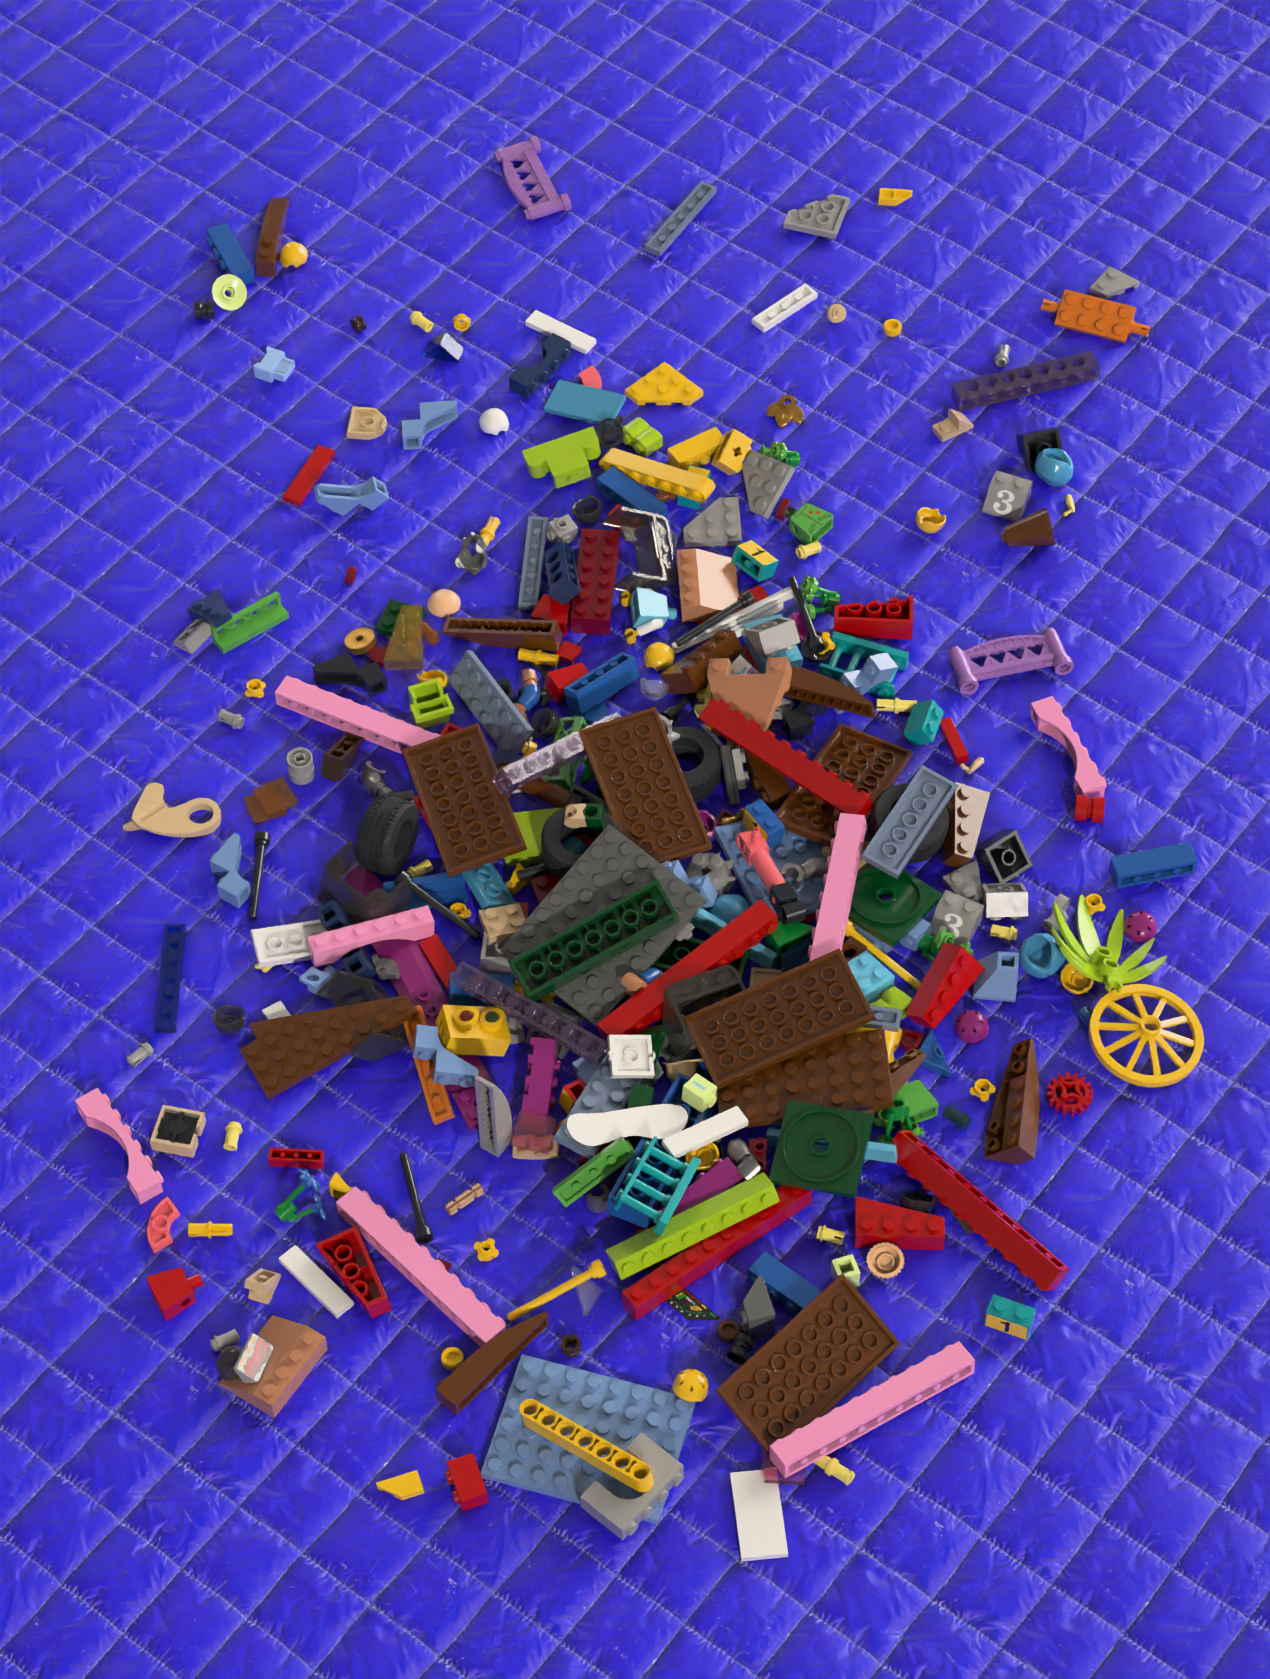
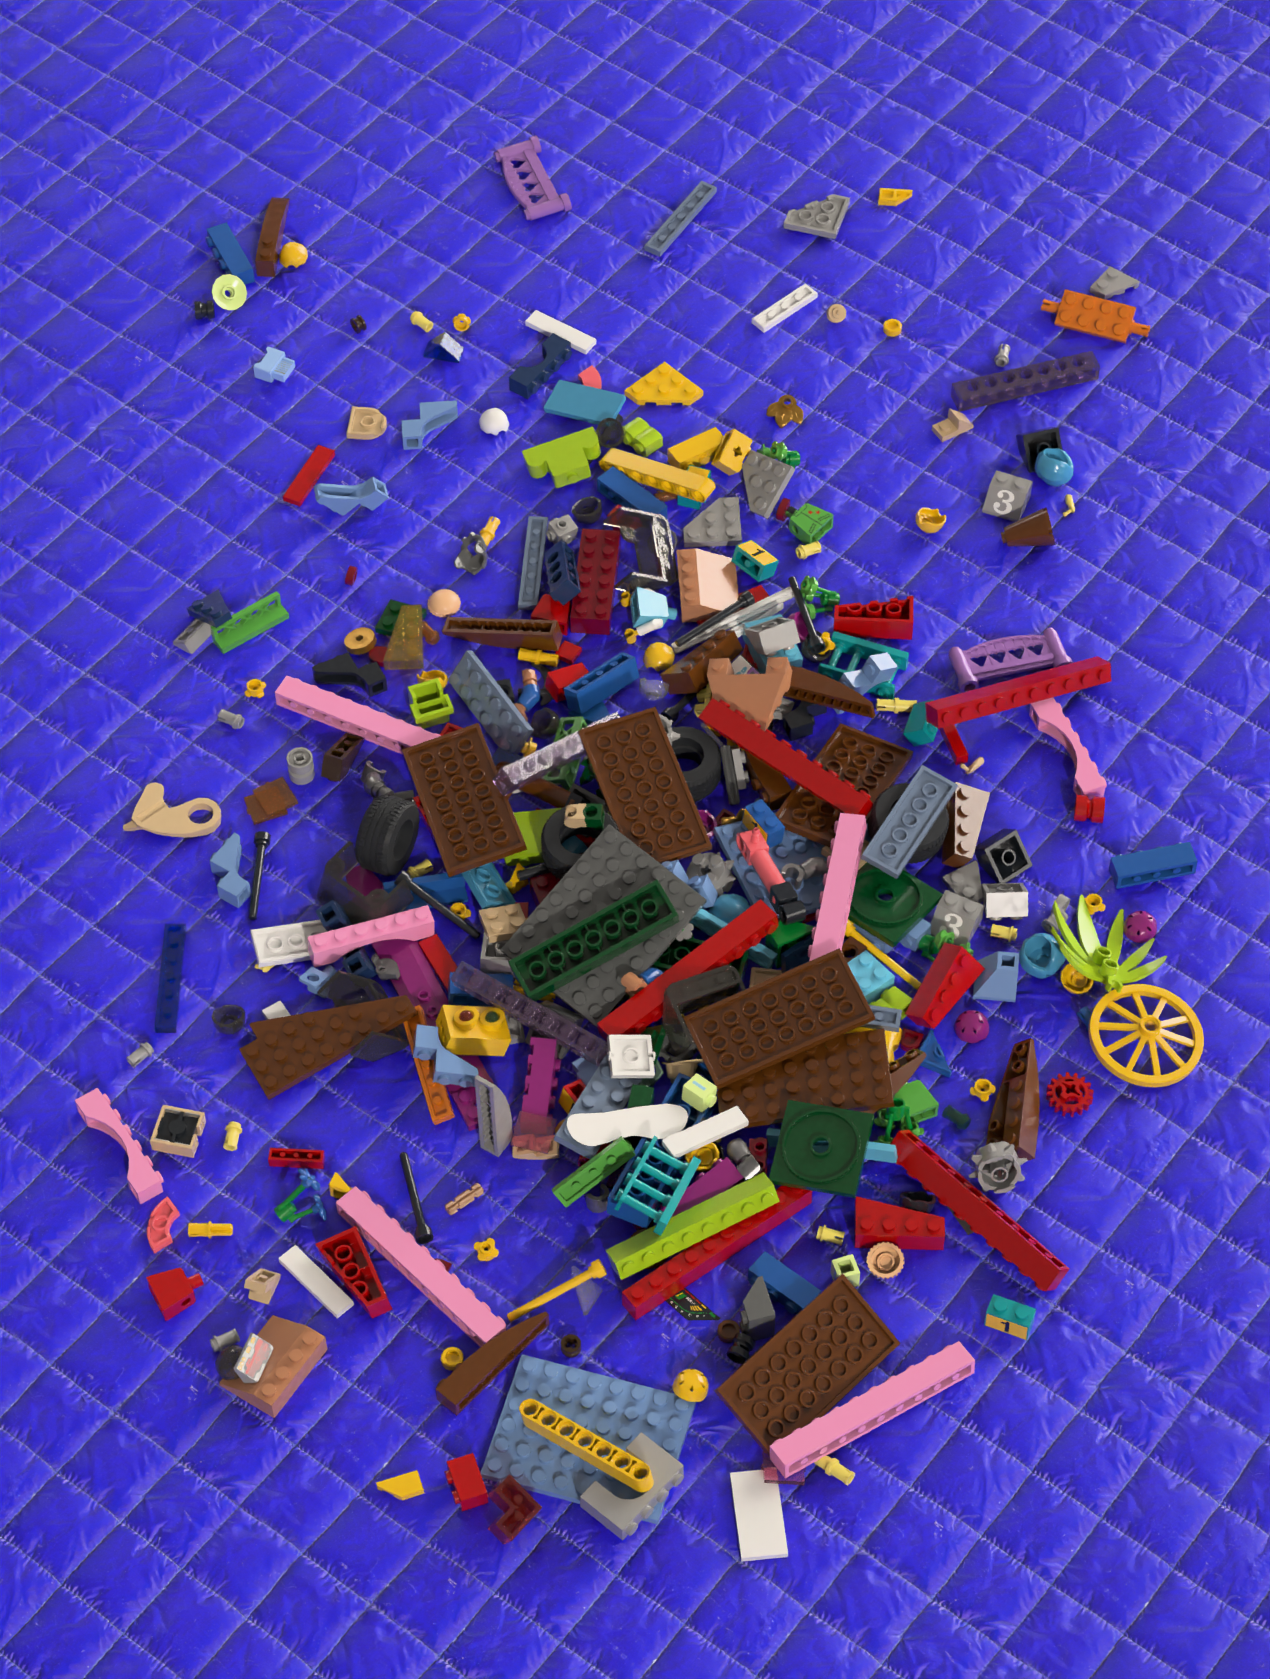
none -> clear red brick [487,1474,542,1545]
none -> red brick [925,656,1111,729]
none -> light grey brick [969,1141,1028,1194]

